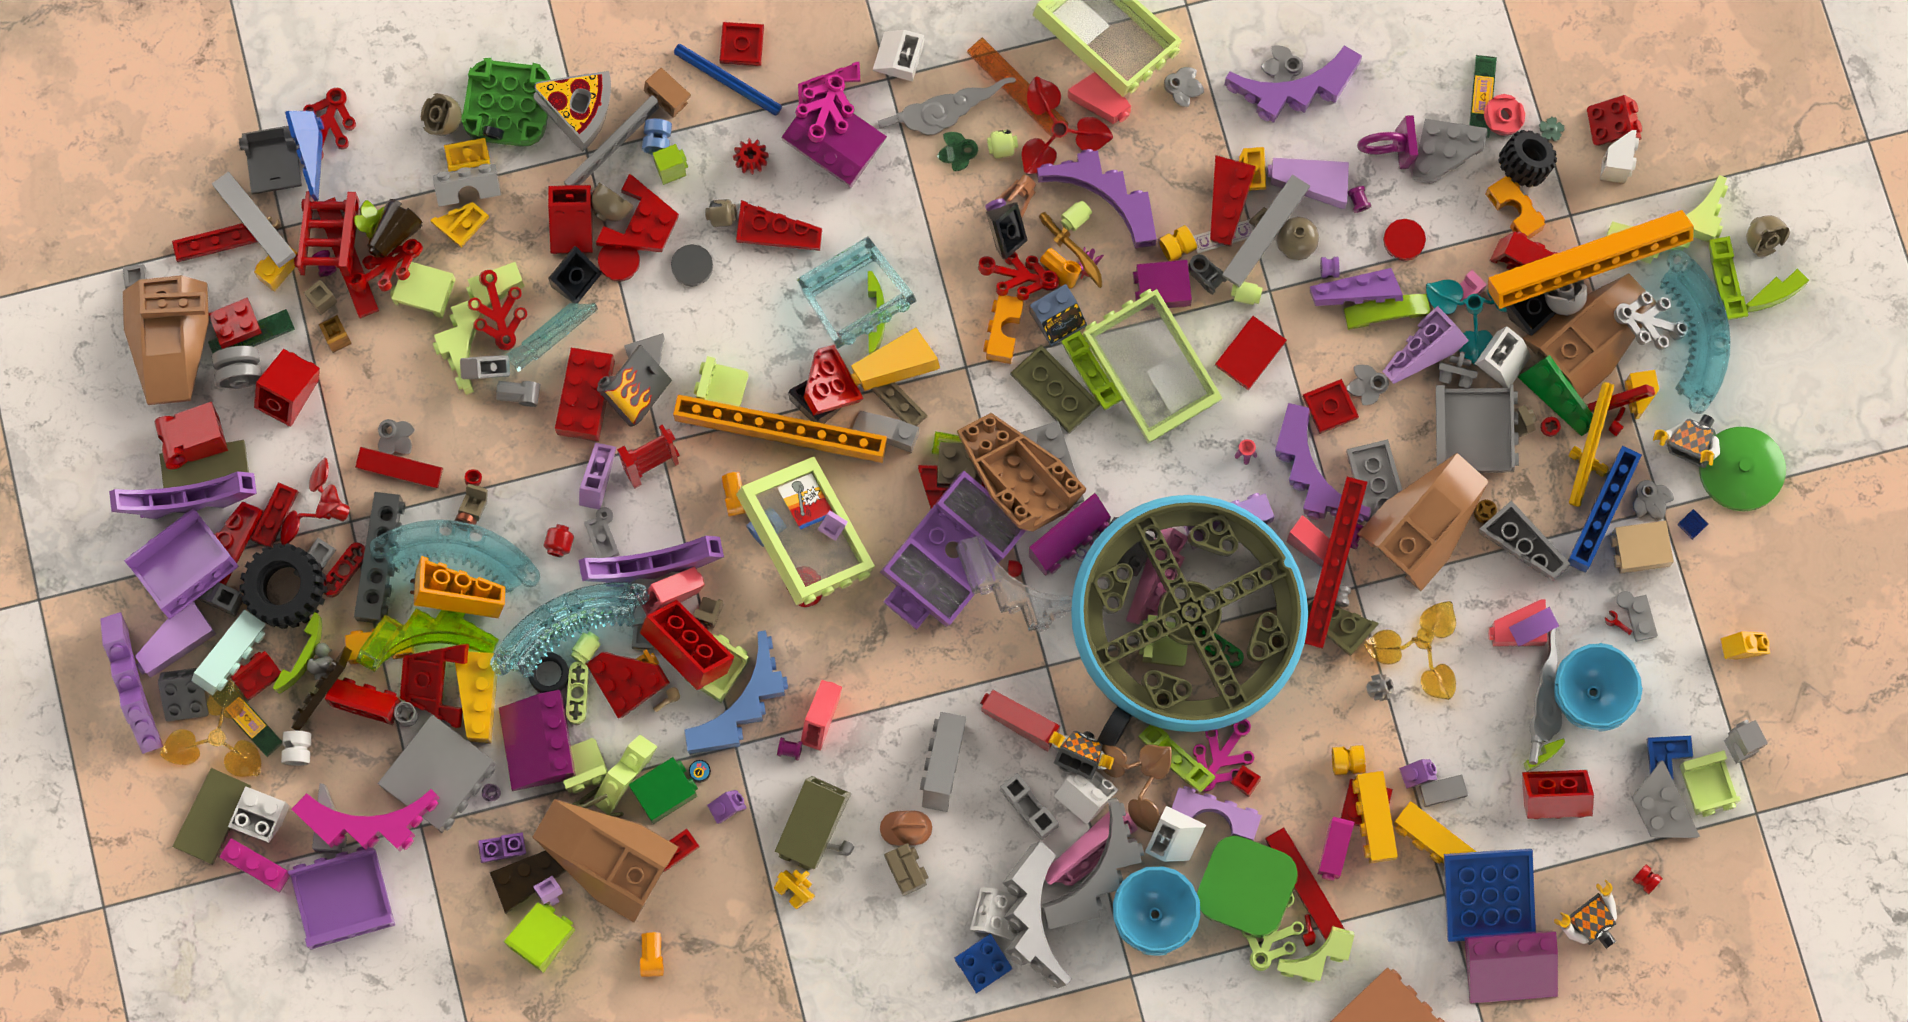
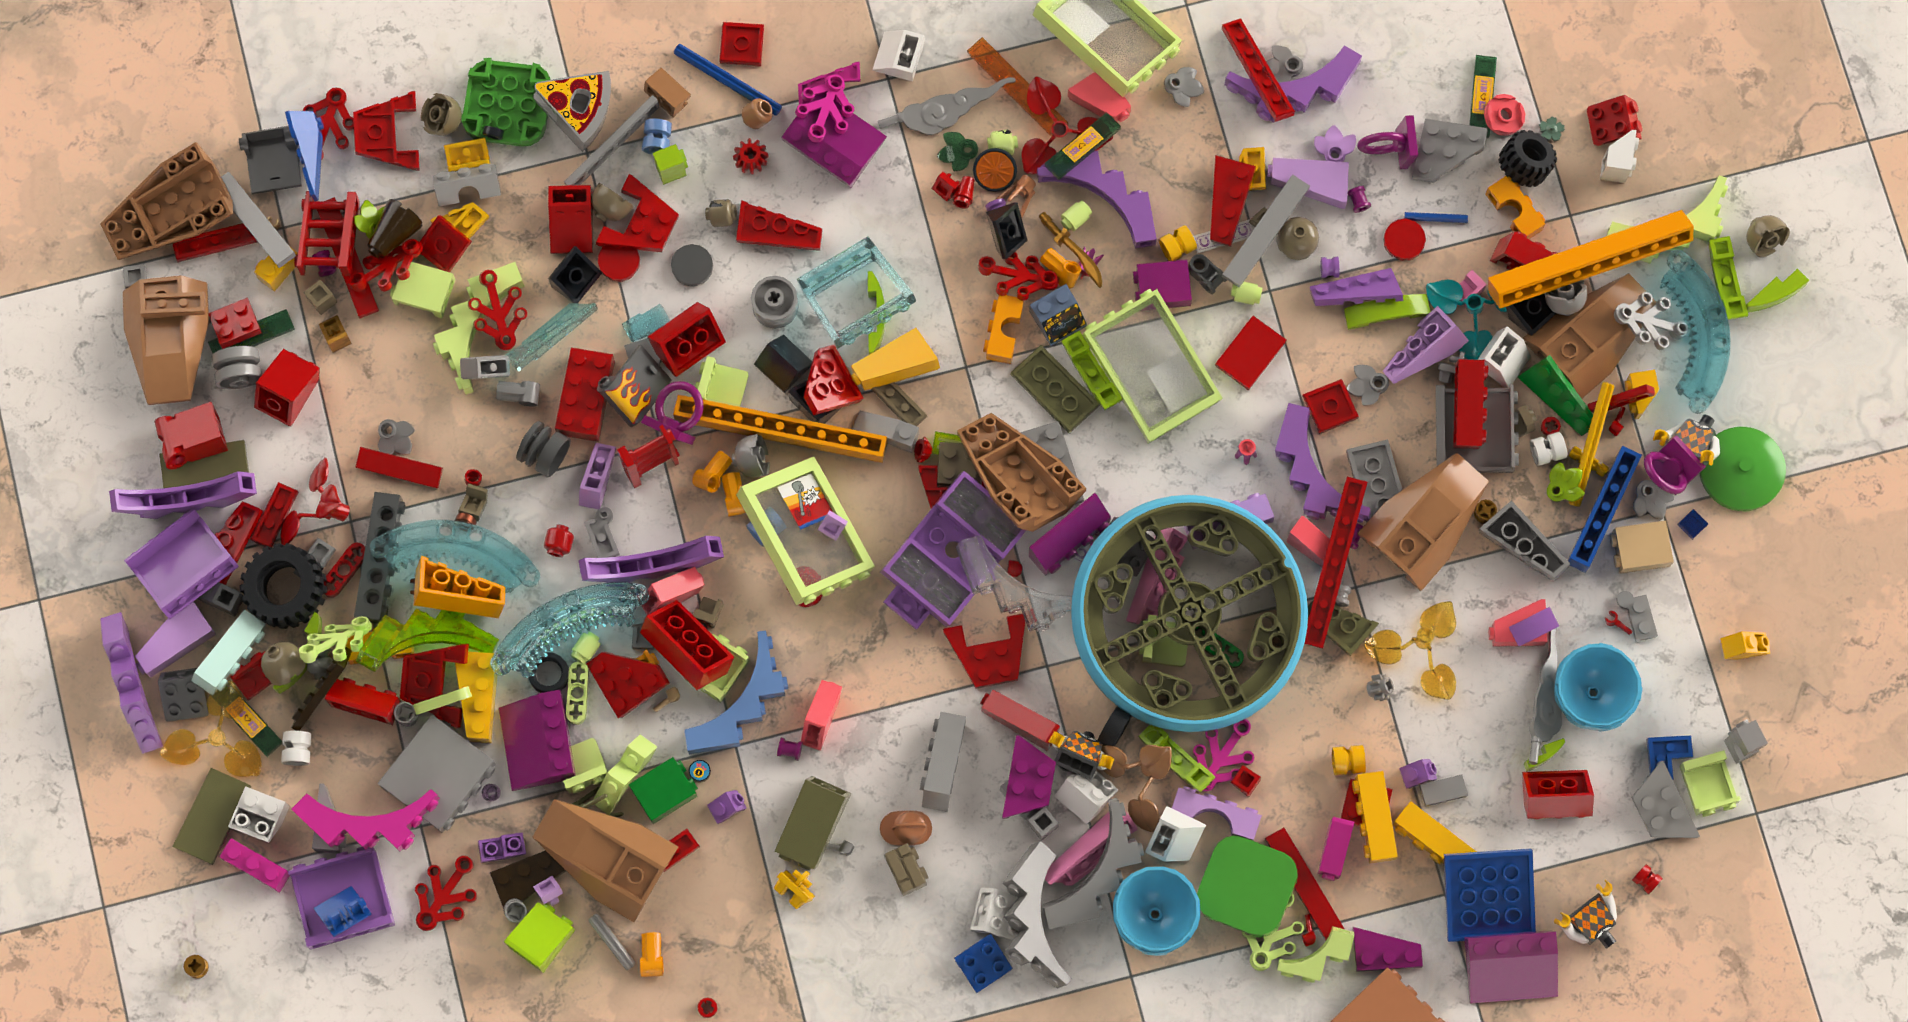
none -> medium nougat wedge [100,142,233,260]
none -> pearl gold wheel [183,955,209,979]
none -> dark tan cylinder [261,642,306,686]
none -> yellowish green plant [299,616,372,663]
none -> blue hinge [313,886,372,937]
none -> red wing [353,91,420,171]
none -> yellowish green beam [413,686,472,715]
none -> red plant [415,856,477,931]
none -> red tile [420,215,472,272]
none -> light grey wheel [503,899,527,923]
none -> dark grey wheel [516,421,571,477]
none -> light grey axle [589,914,635,970]
none -> clear light blue slope [622,304,670,343]
none -> magenta tile [641,381,703,445]
none -> red slope [648,302,726,377]
none -> light orange piece [692,450,733,493]
none -> red bush [697,997,717,1018]
none -> light grey cylinder [732,434,770,477]
none -> medium nougat head [742,98,772,129]
none -> light grey wheel [751,276,799,329]
none -> black slope [754,335,812,393]
none -> red animal [914,437,932,463]
none -> red tile [931,172,960,201]
none -> red wing [943,613,1026,689]
none -> red cone [952,176,975,209]
none -> orange wheel [973,148,1017,192]
none -> magenta wing [1002,735,1056,819]
none -> clear green tile [1045,112,1121,180]
none -> red tile [1222,18,1295,122]
none -> lavender plate [1314,125,1356,162]
none -> magenta wing [1353,927,1423,972]
none -> blue bar [1404,212,1468,223]
none -> red brick [1453,359,1488,449]
none -> white wheel [1530,432,1567,466]
none -> lime plate [1547,462,1585,502]
none -> magenta tile [1644,435,1706,495]

